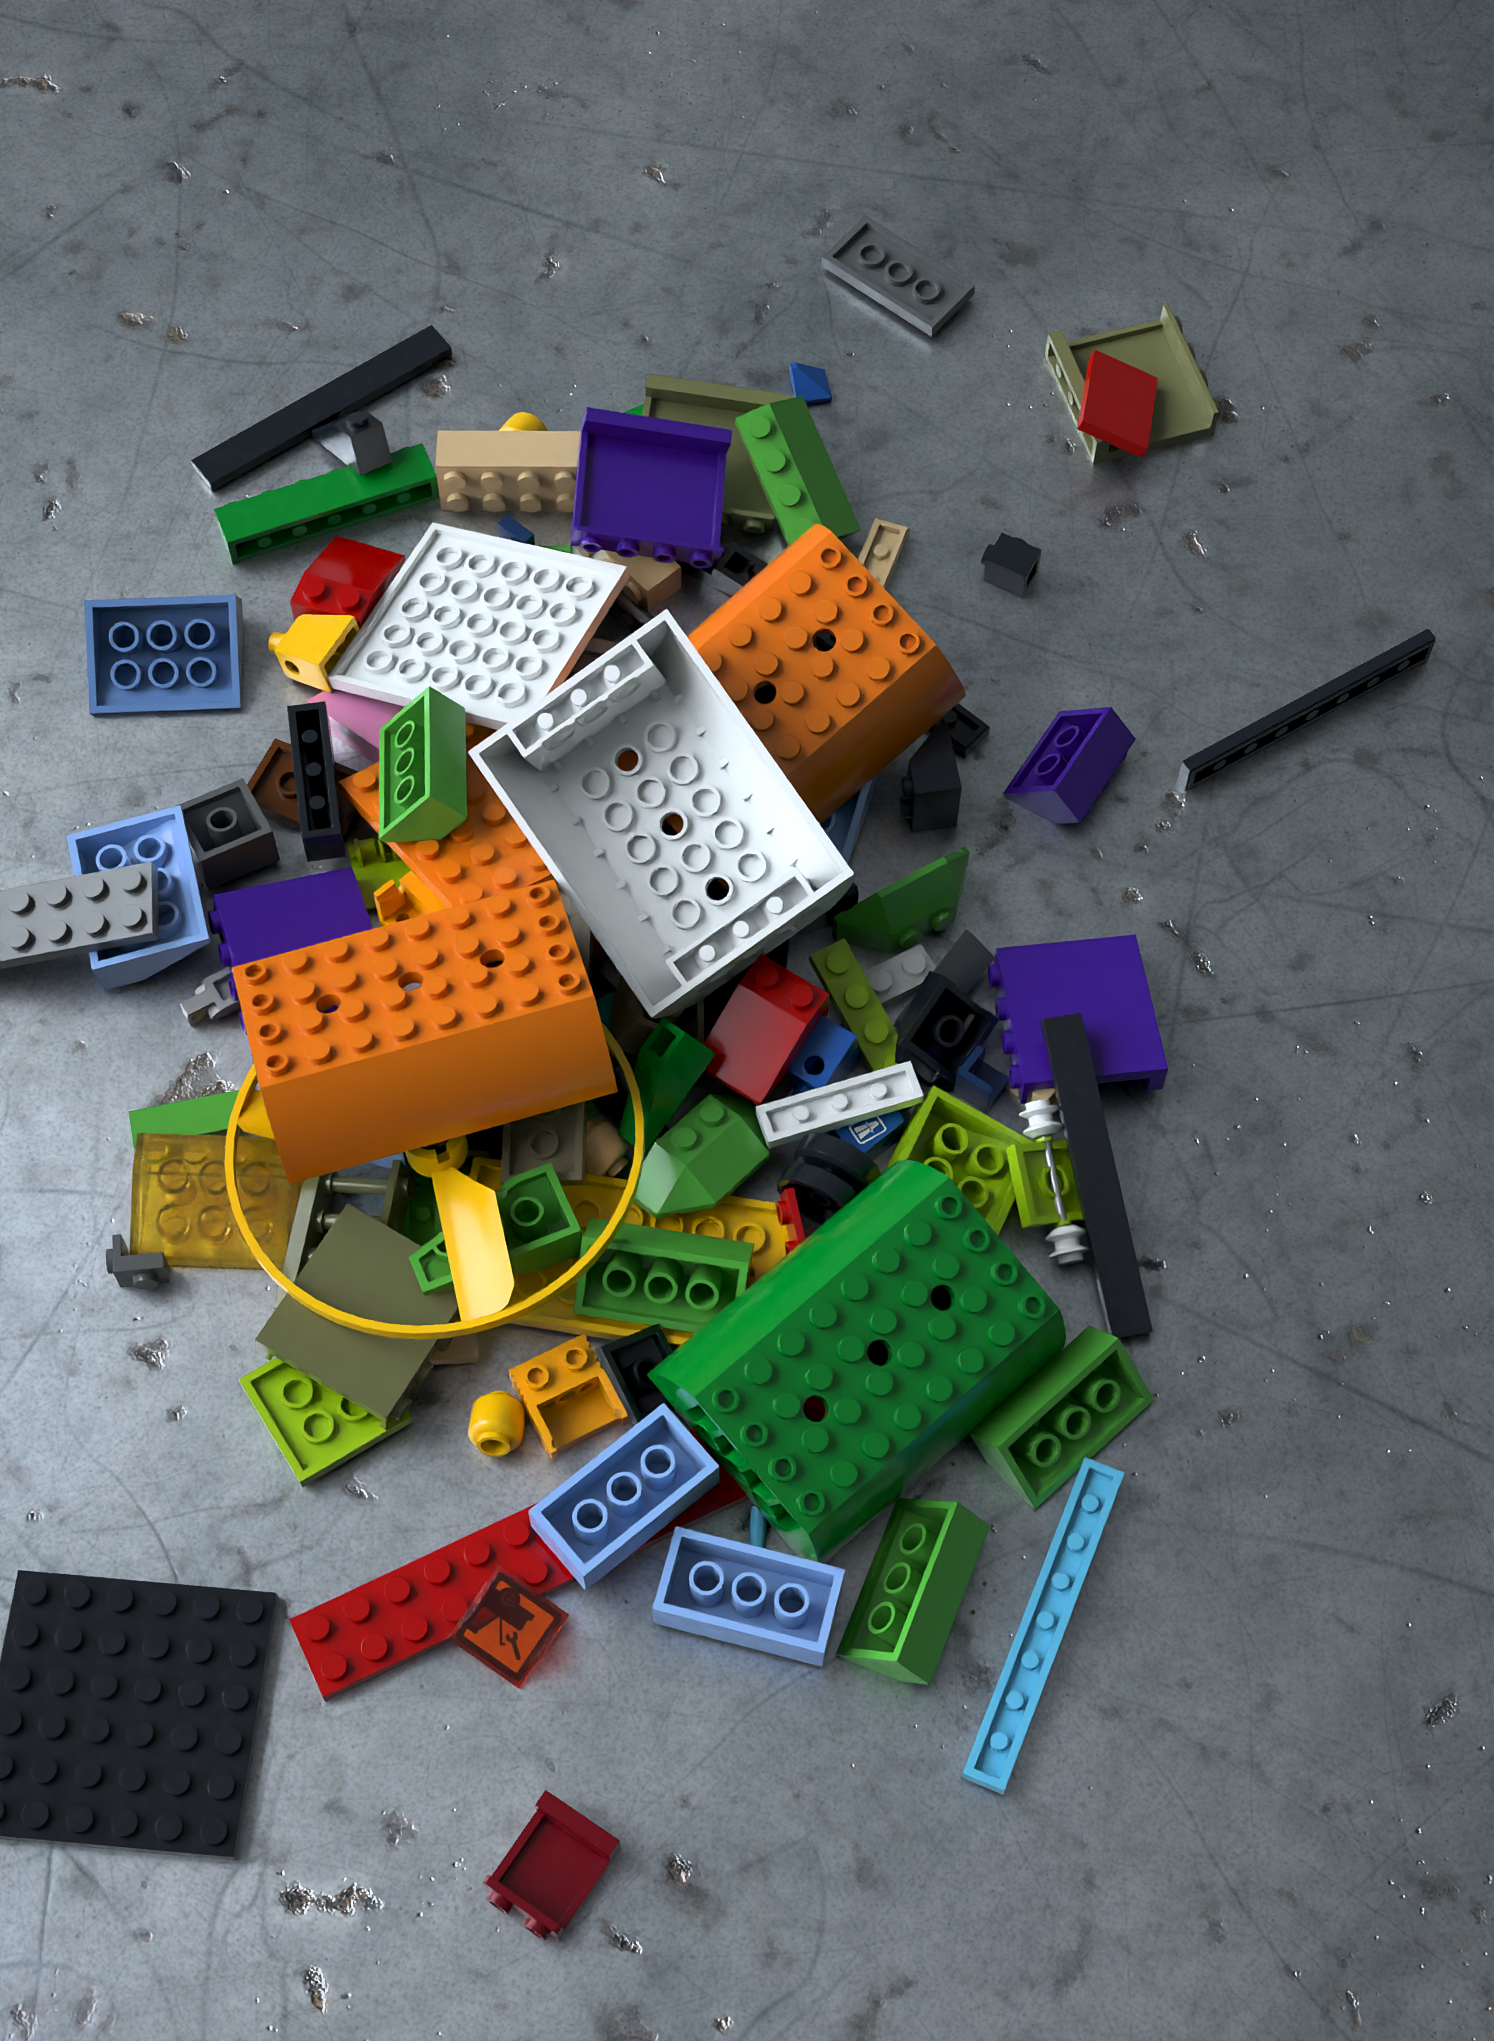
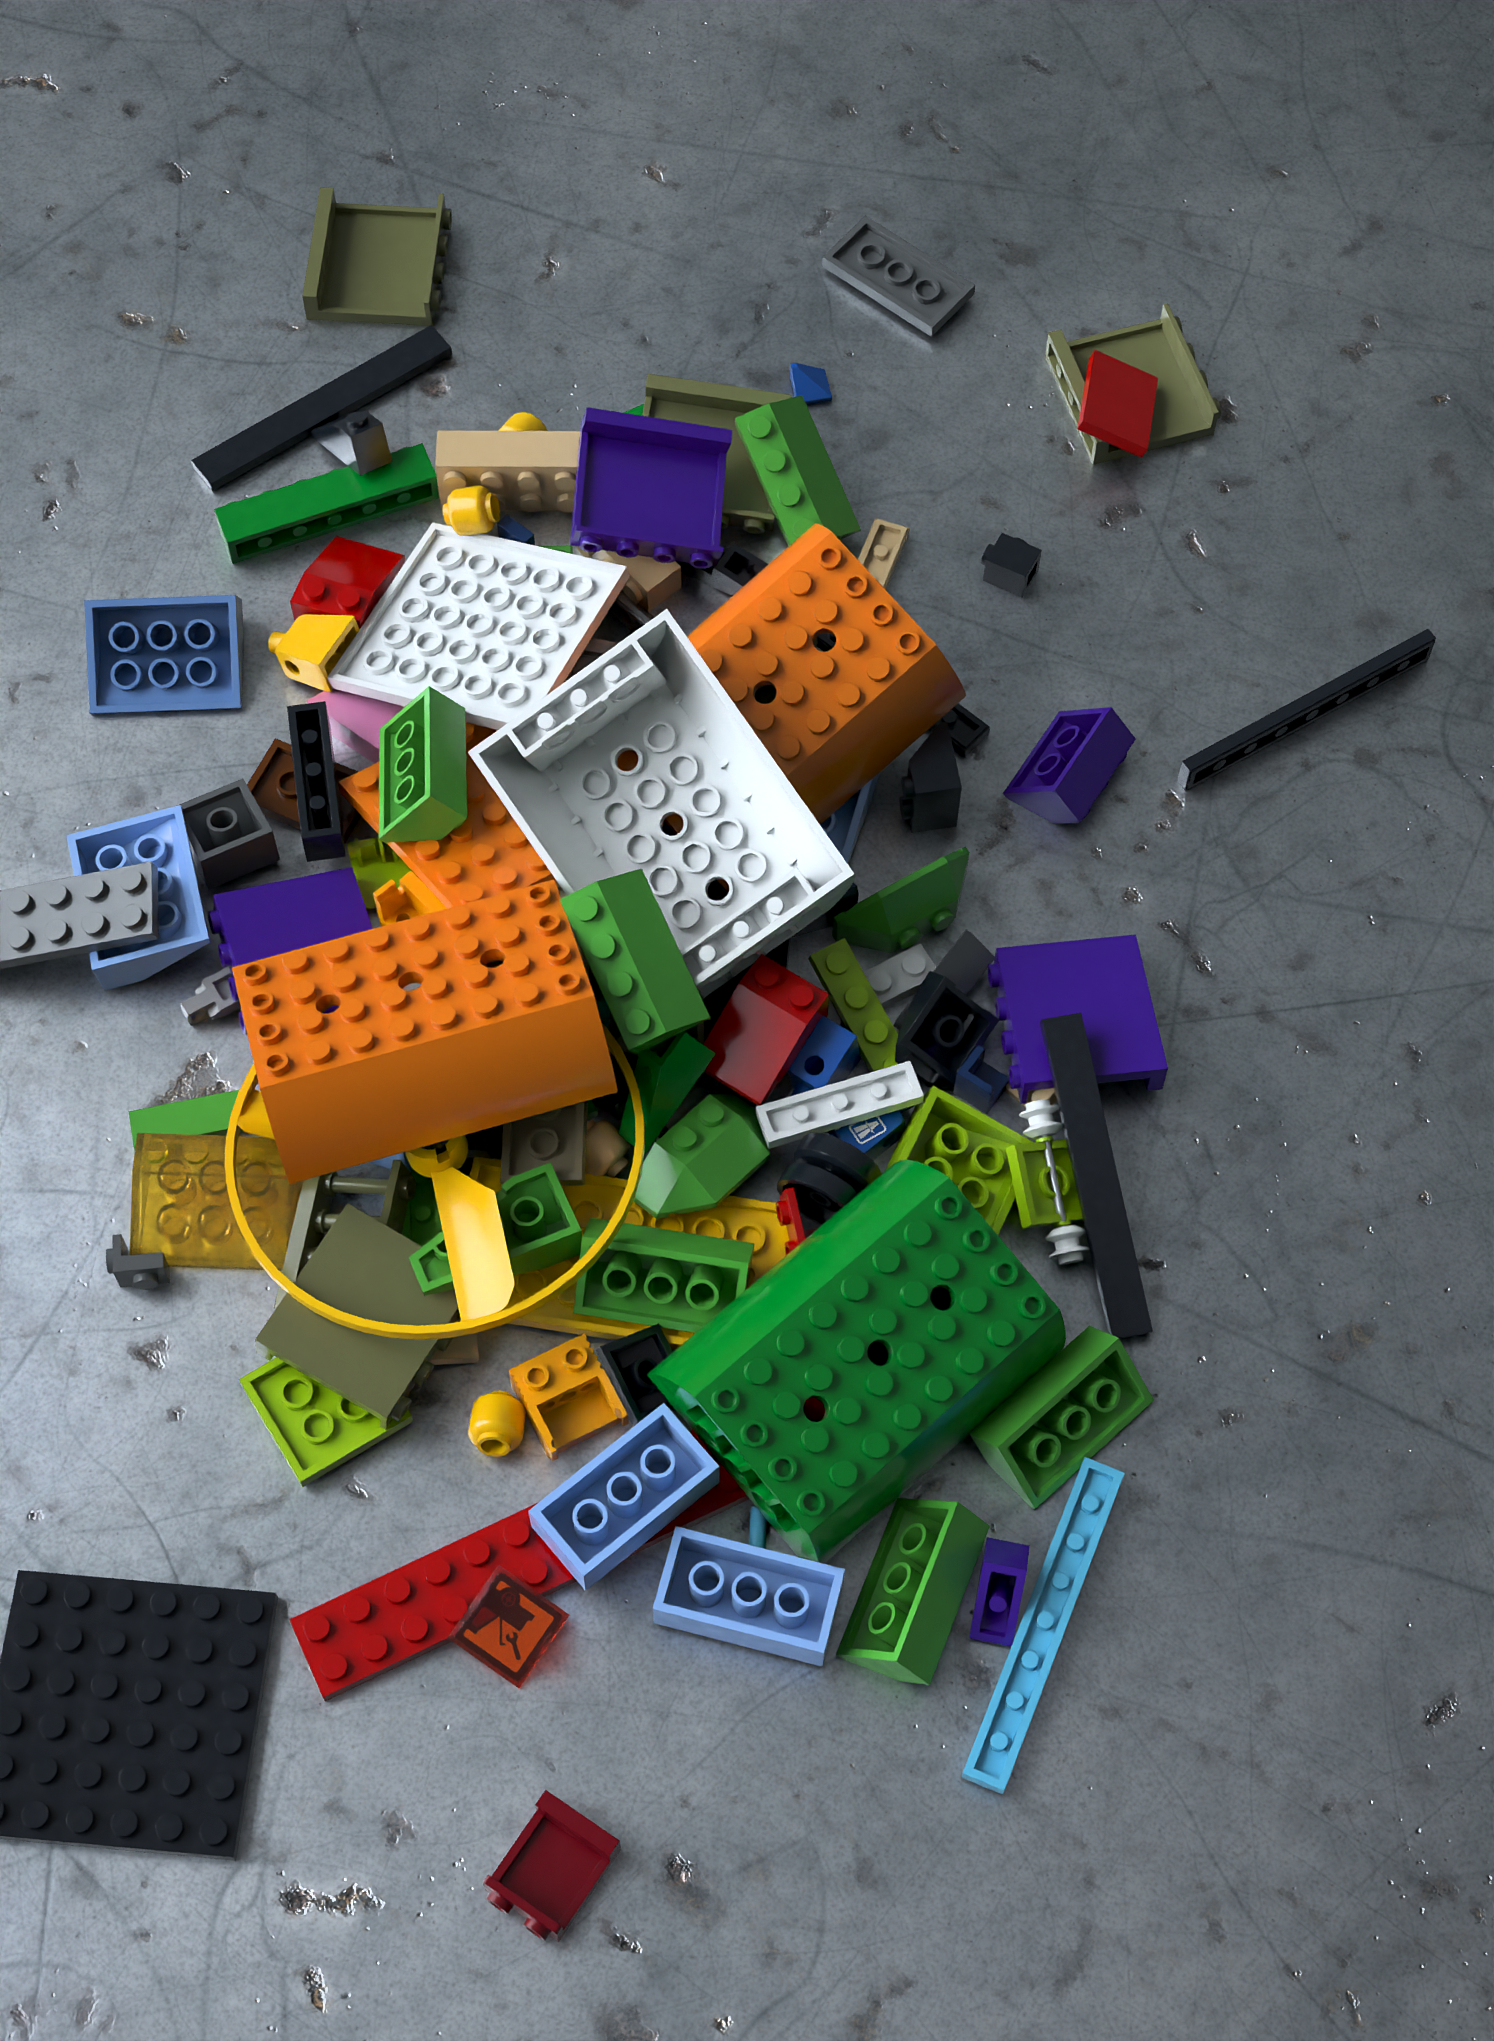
none -> olive panel [302,187,452,326]
none -> yellow head [443,485,500,536]
none -> bright green slope [559,869,711,1054]
none -> dark purple slope [969,1537,1030,1646]

